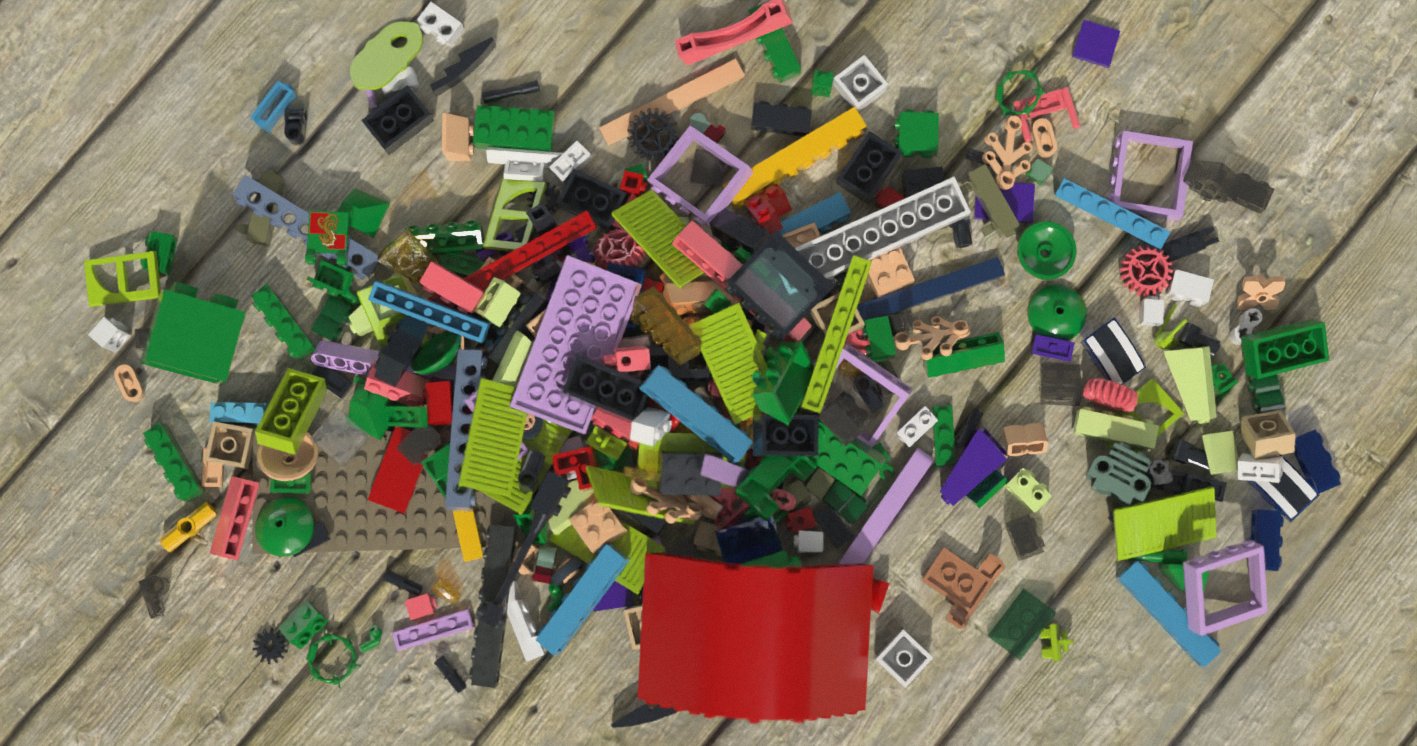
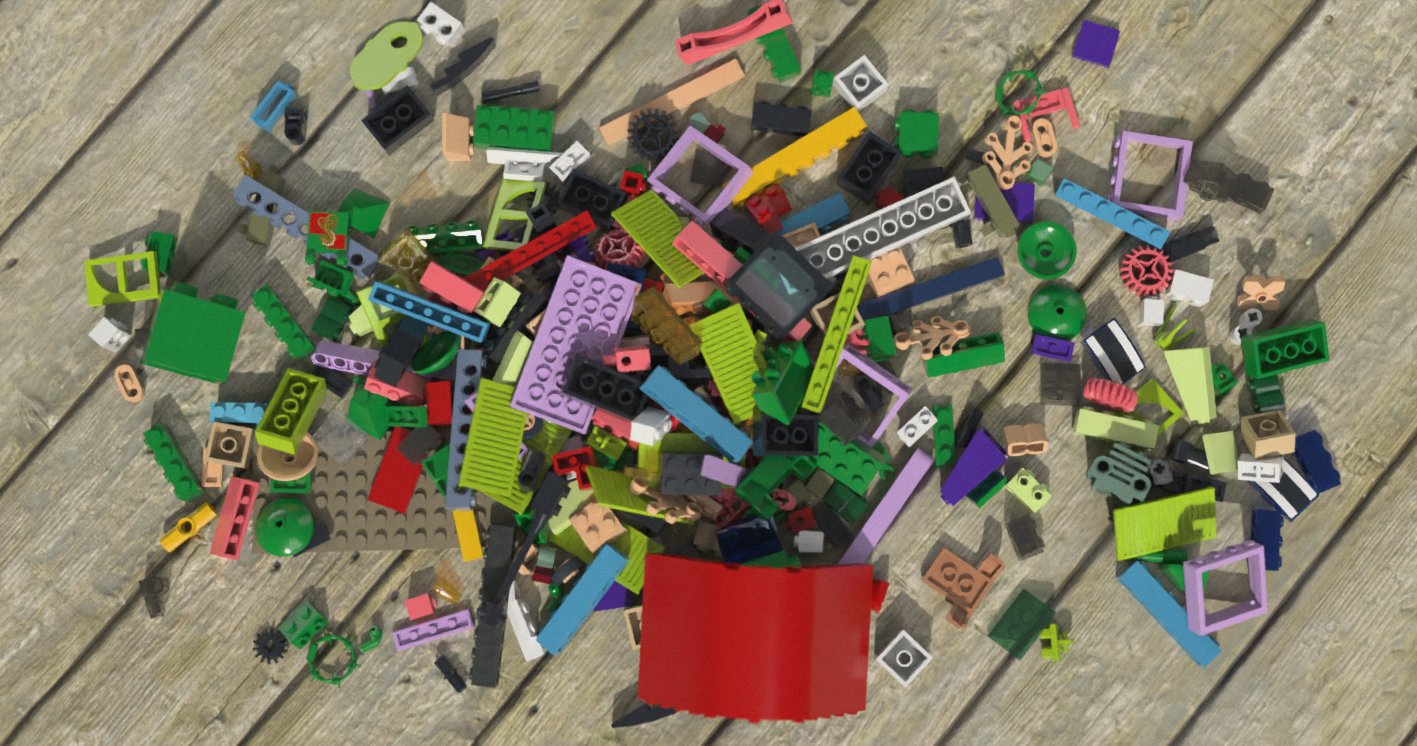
black axle [383,570,423,596] -> none
black piece [1178,322,1221,356] -> none
none -> clear yellow cone [235,151,262,179]

